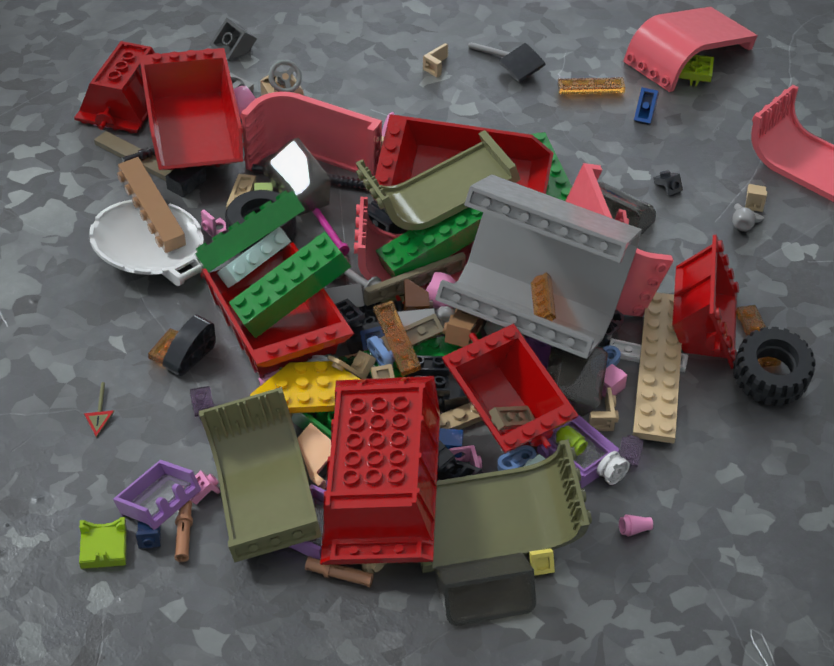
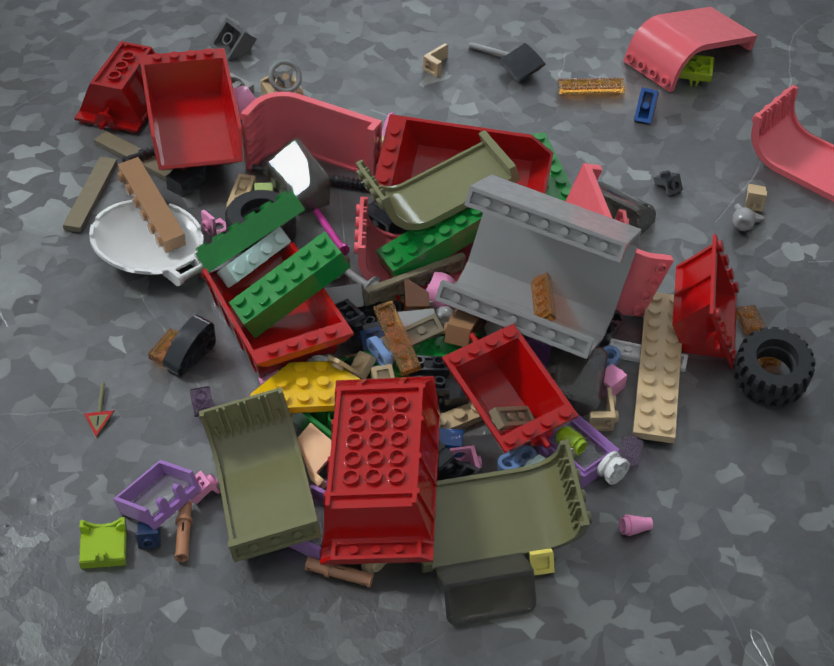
none -> dark tan tile [63,157,117,232]

